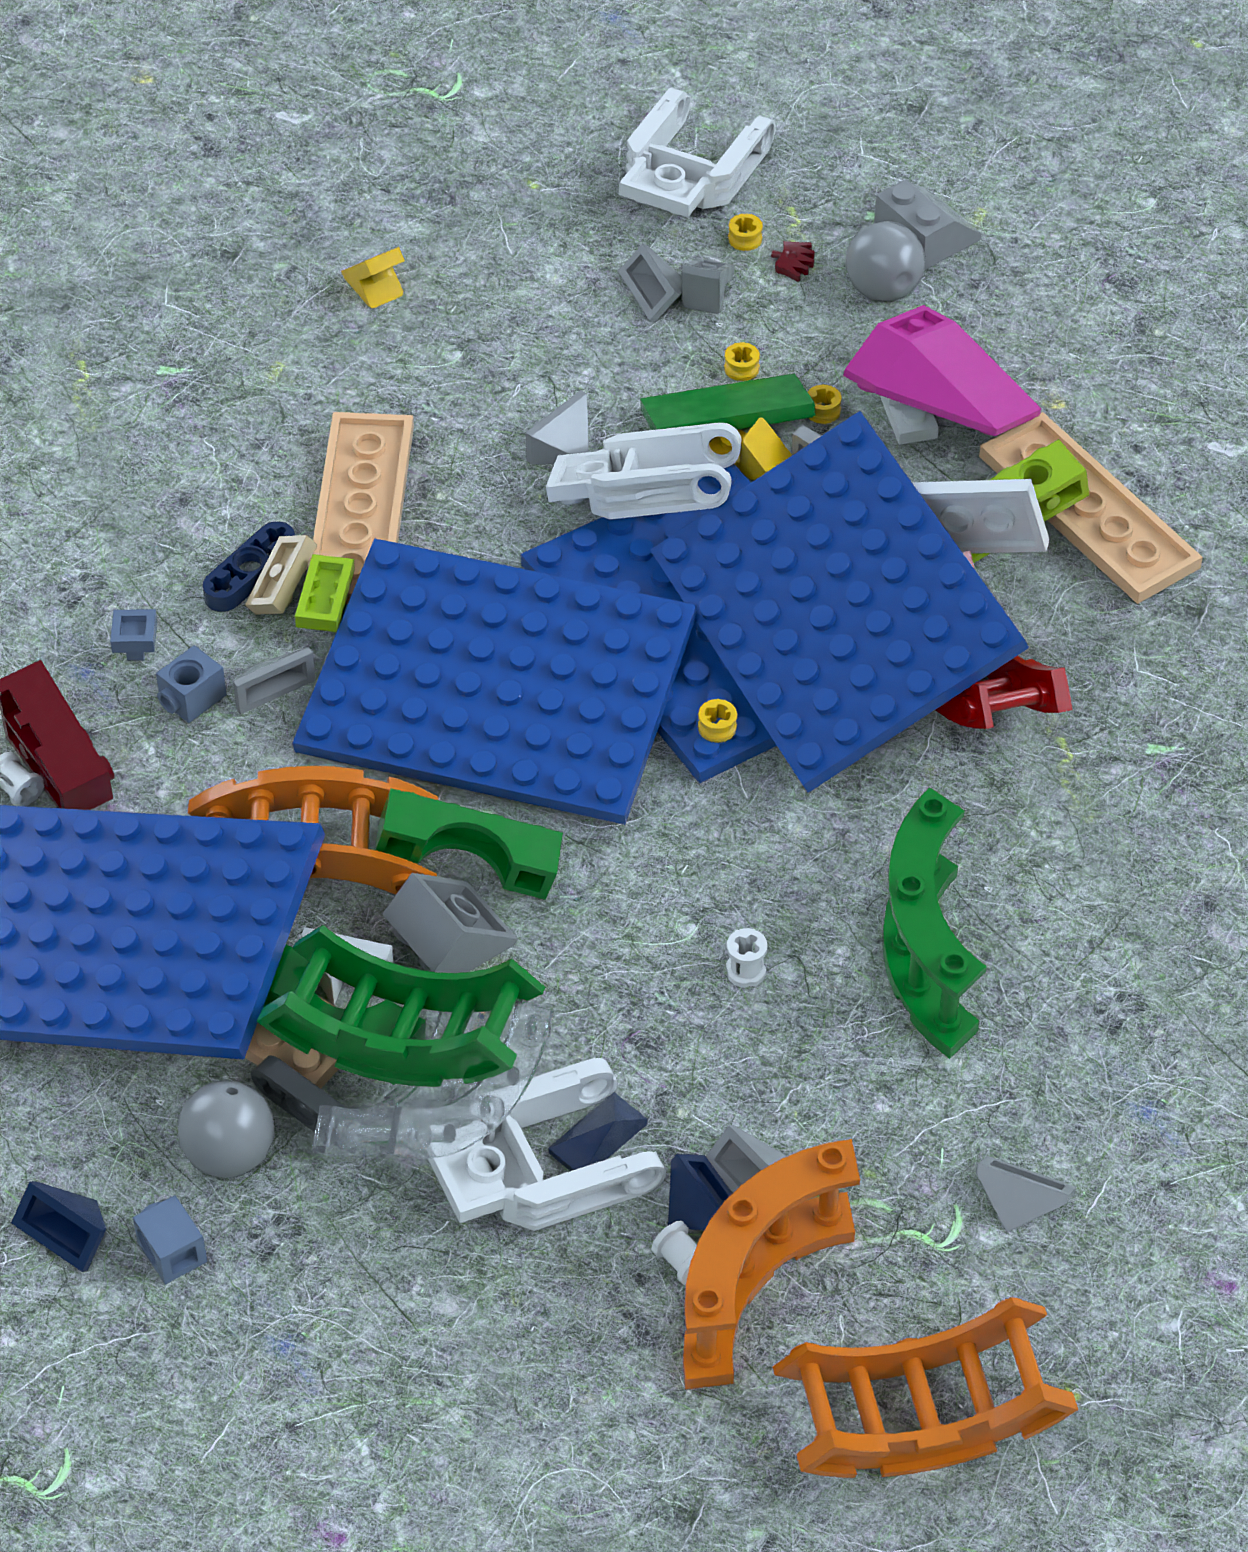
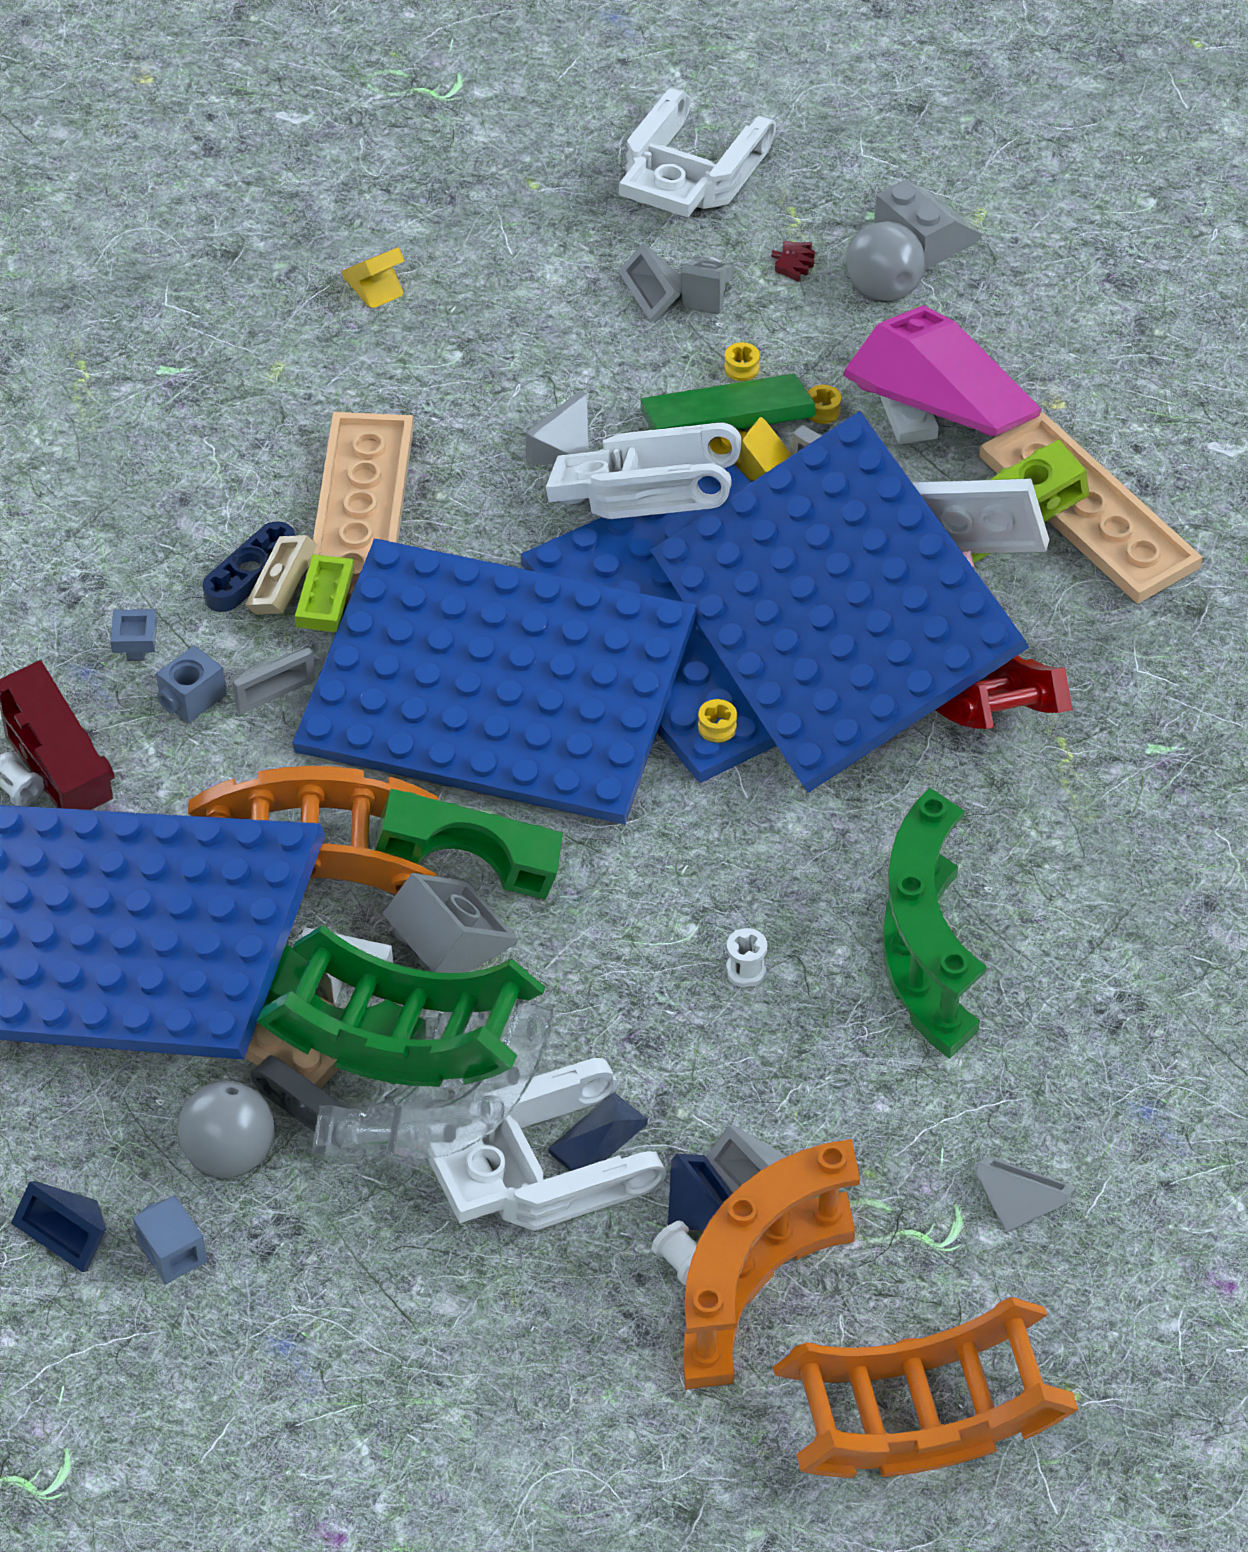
yellow bush [728,213,763,251] -> none

